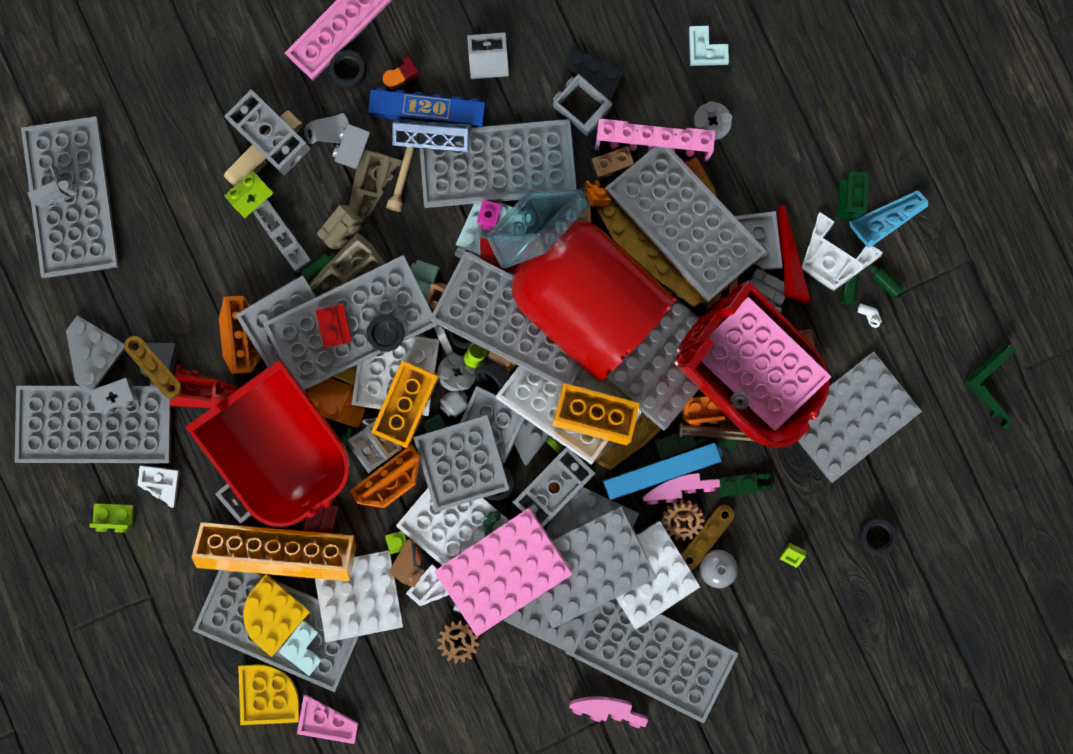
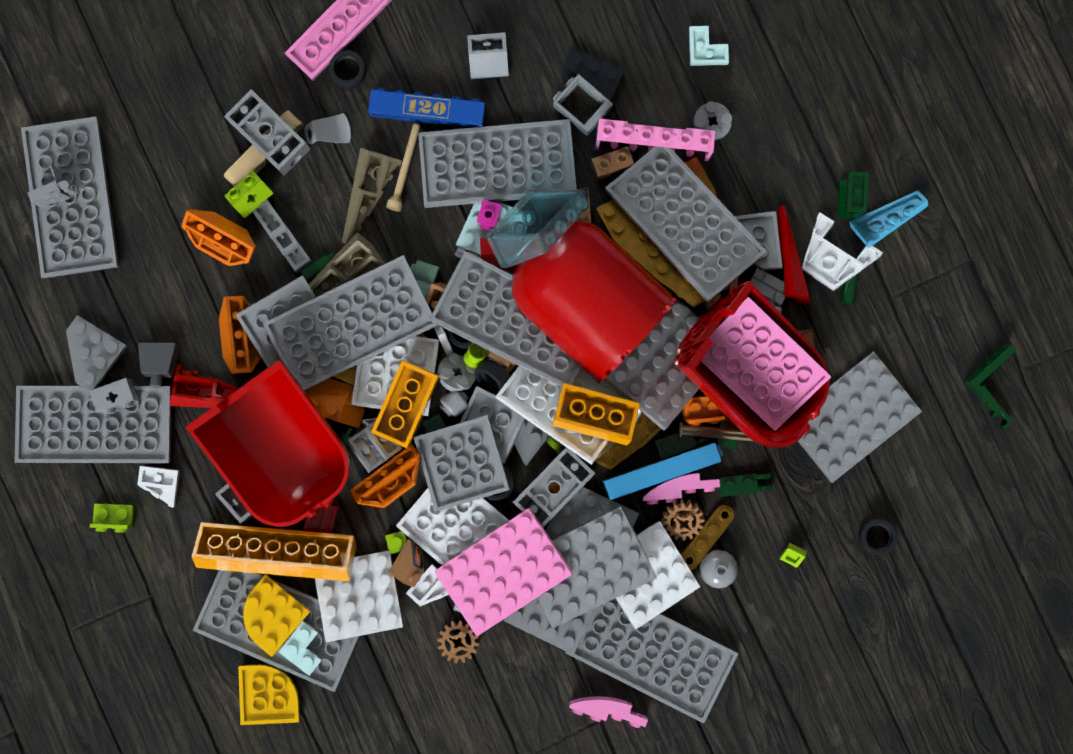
pearl gold plate [124,336,182,399] -> none
bright pink wing [297,694,359,744] -> none
red plate [315,304,352,348] -> none
dark tan brick [317,205,362,249] -> none
light grey slope [332,124,370,169] -> none
black tyre [367,315,404,352] -> none
leg [383,56,419,90] -> none
fence [392,118,472,152] -> none
clear green arm [482,511,501,537] -> none
orange plate [584,180,611,206] -> none
light grey plate [730,391,750,410] -> none
white arm [857,303,881,328] -> none
dark green cylinder [869,264,904,298] -> none
none -> orange wedge [181,209,256,266]

